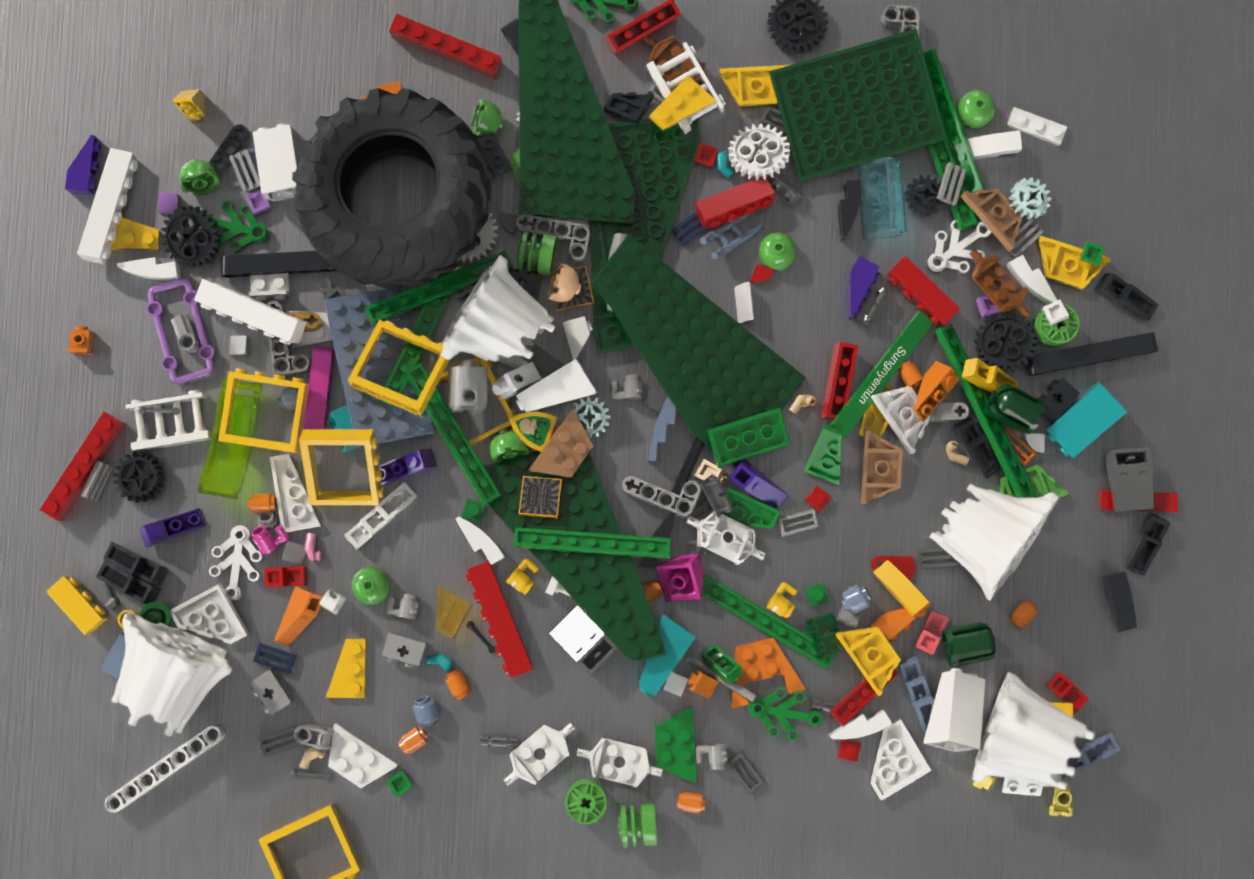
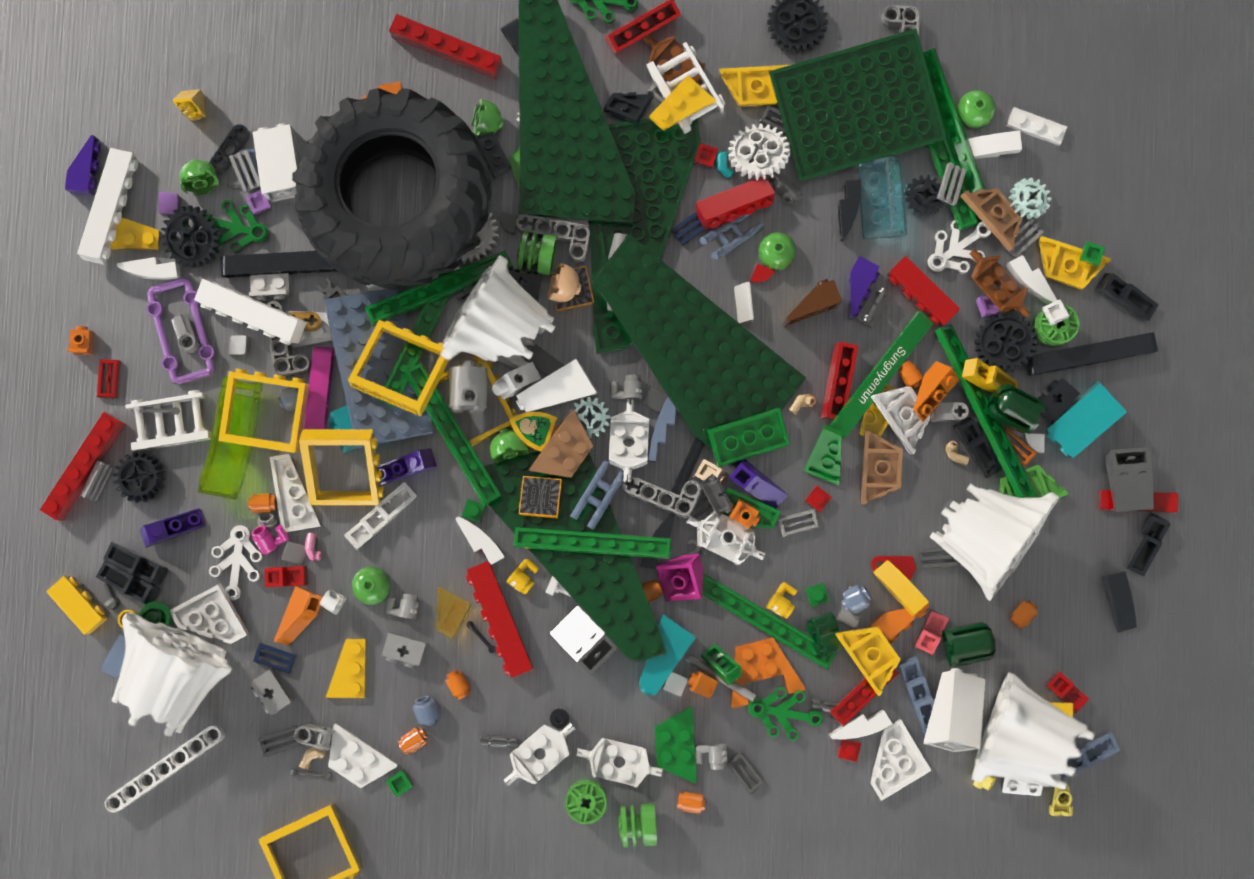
teal arm [426,653,453,672] -> none
white slope [562,316,593,360] -> none
none -> red tile [97,359,121,399]
none -> black plate [550,708,569,728]
none -> sand blue piece [570,461,624,530]
none -> white plate [609,399,649,483]
none -> orange brick [729,499,760,528]
none -> reddish brown slope [783,279,842,327]

